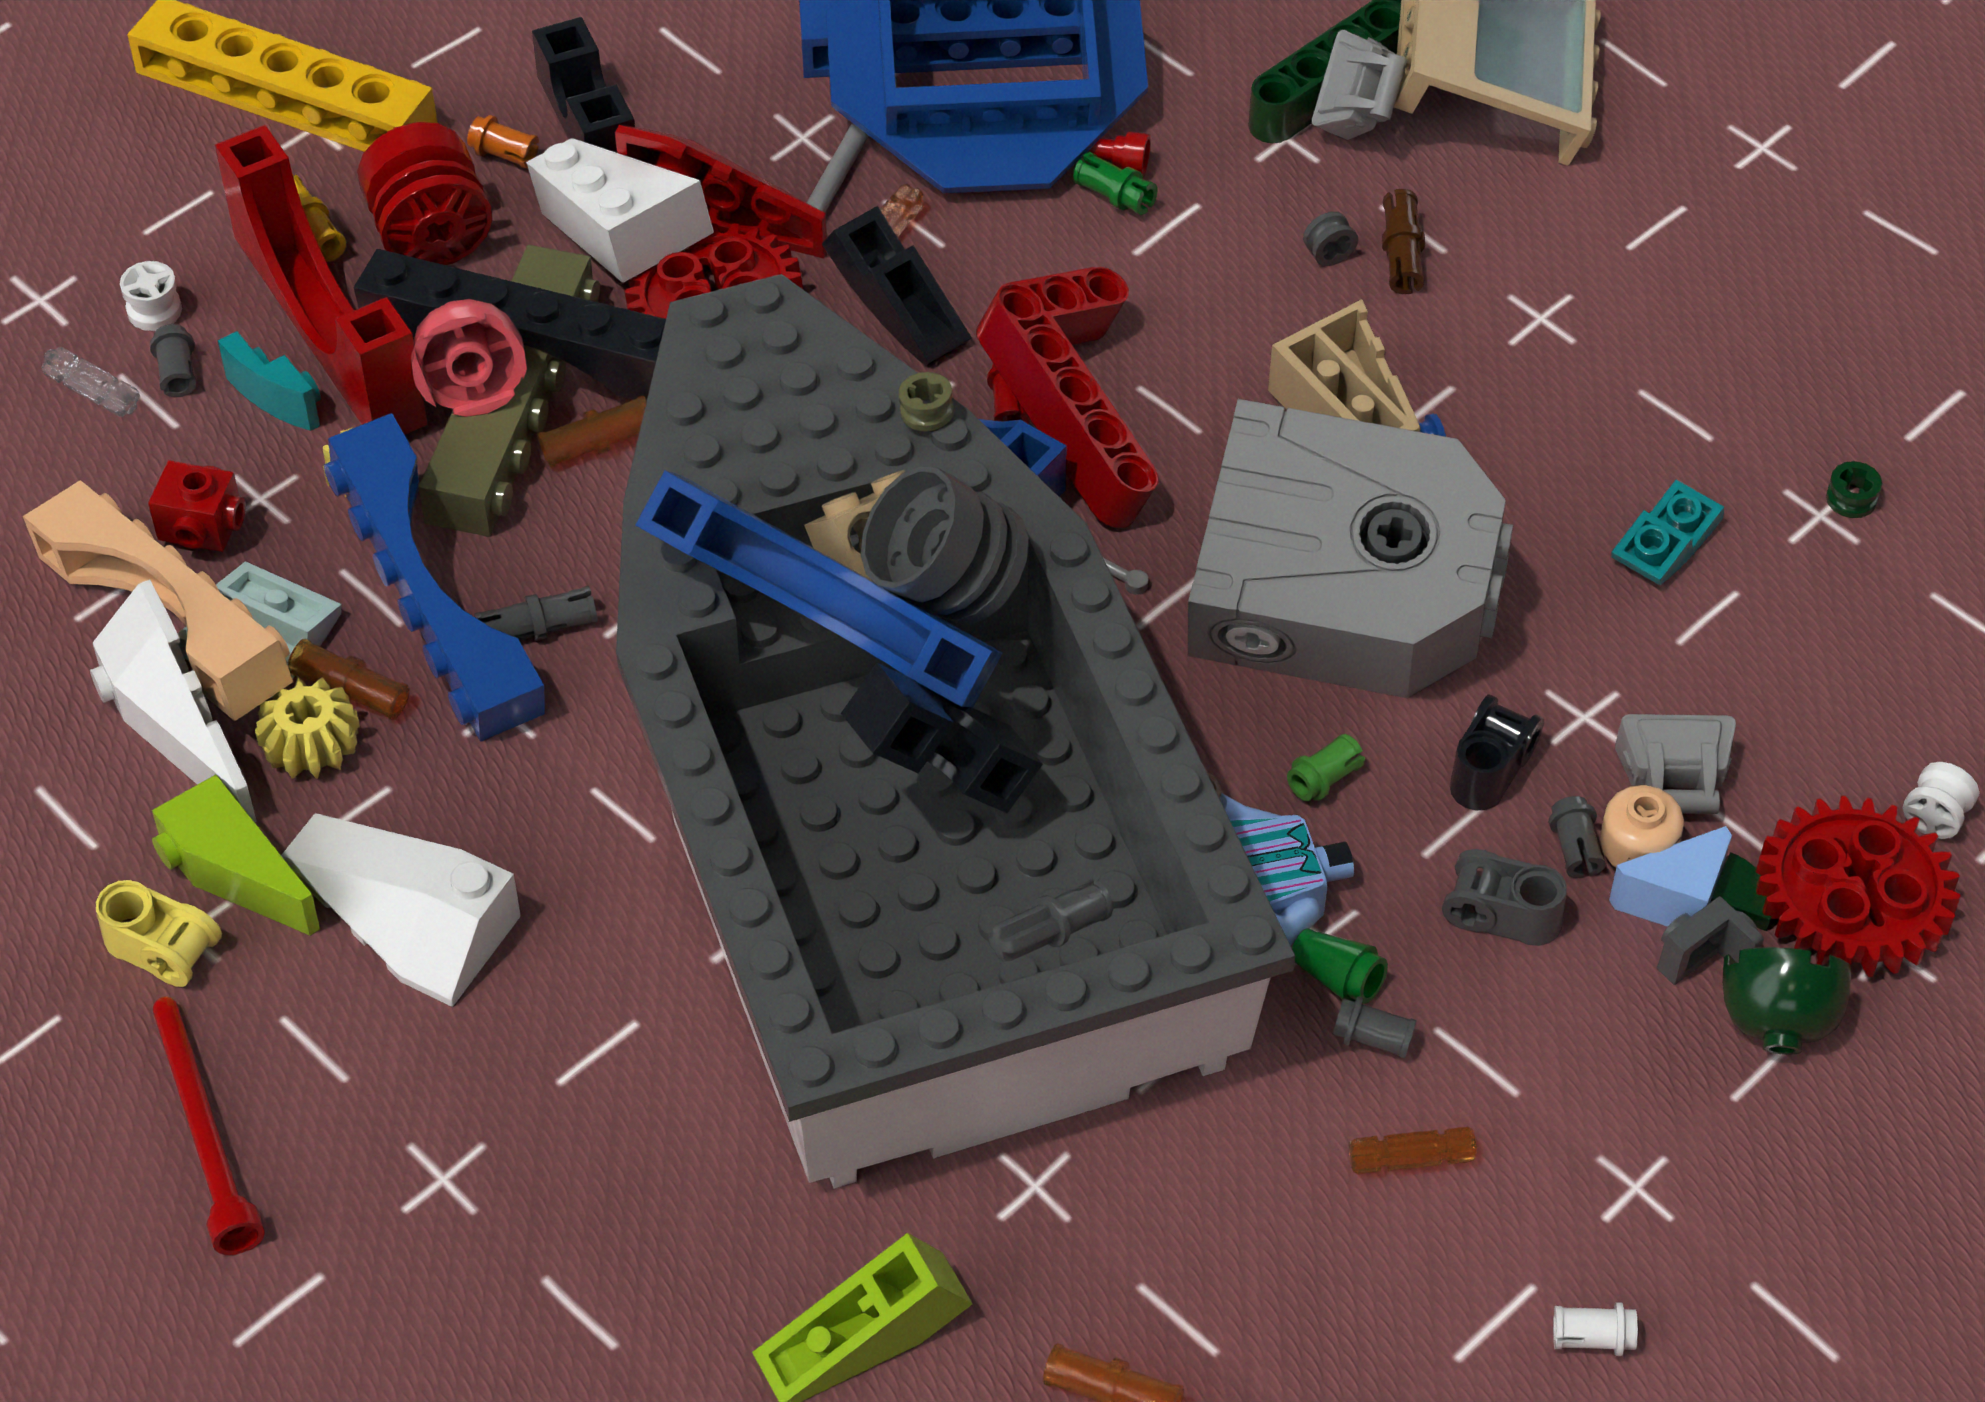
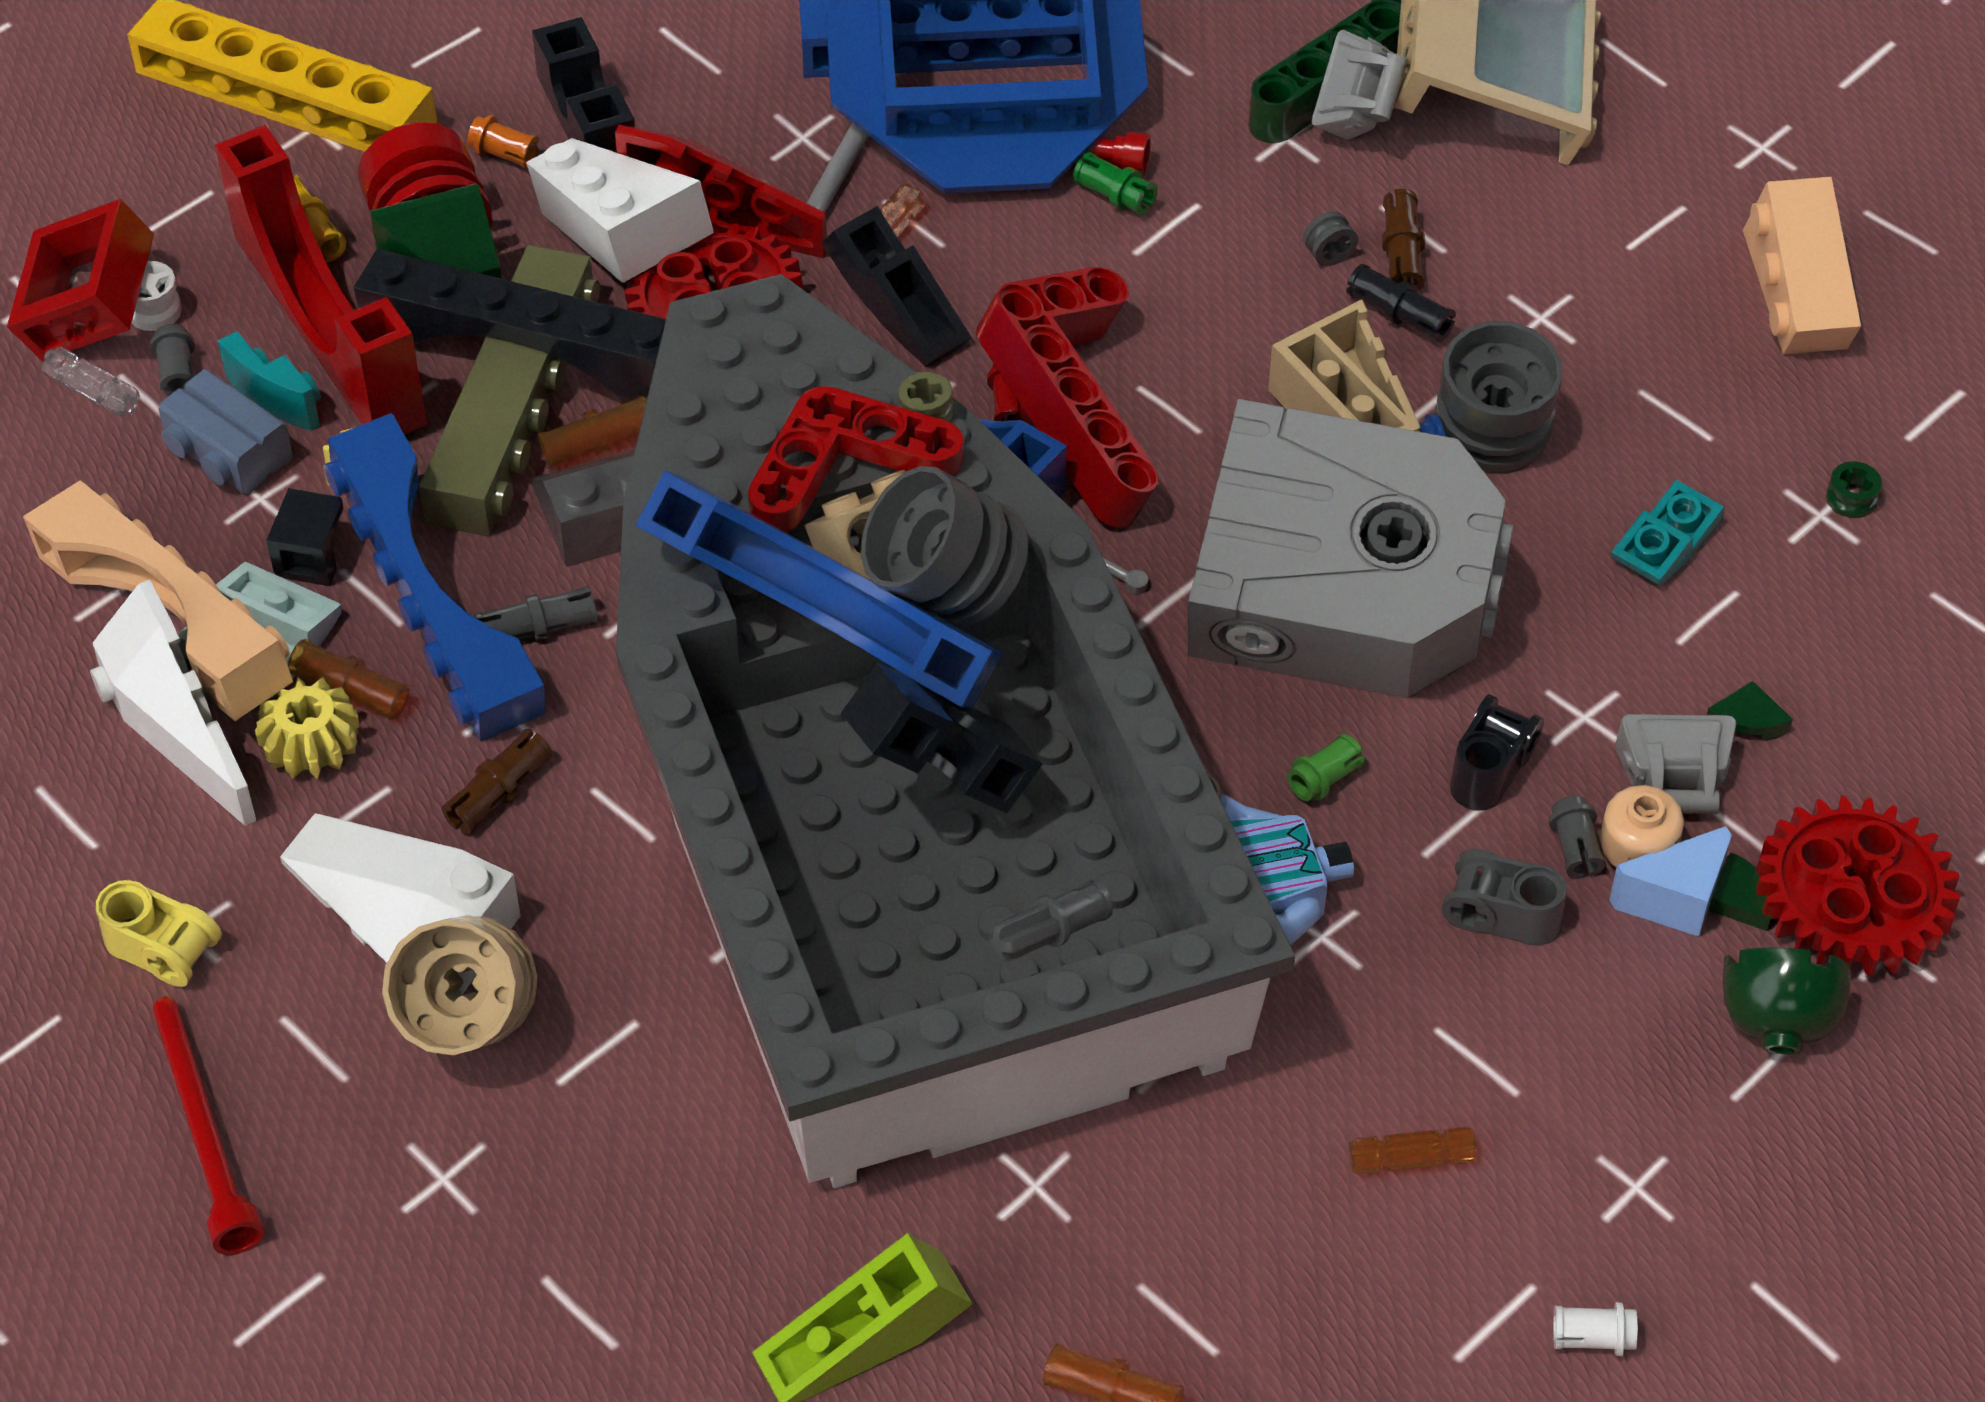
red brick [148,460,246,552] -> none
lime slope [152,774,320,936] -> none
coral cylinder [411,299,527,417] -> none
green cone [1292,928,1388,1004] -> none
dark grey pin [1332,996,1417,1059] -> none
dark grey bracket [1657,896,1764,985] -> none
white wheel [1902,762,1979,839] -> none
none -> red window [7,198,154,361]
none -> sand blue brick [158,369,293,495]
none -> black panel [266,488,344,587]
none -> dark green slope [370,183,502,279]
none -> tan wheel [382,915,538,1055]
none -> reddish brown pin [441,729,552,835]
none -> flat silver slope [531,448,636,567]
none -> red beam [748,386,964,532]
none -> black pin [1346,264,1456,342]
none -> dark grey wheel [1434,321,1562,473]
none -> dark green tile [1707,681,1793,739]
none -> light nougat wedge [1743,177,1861,355]

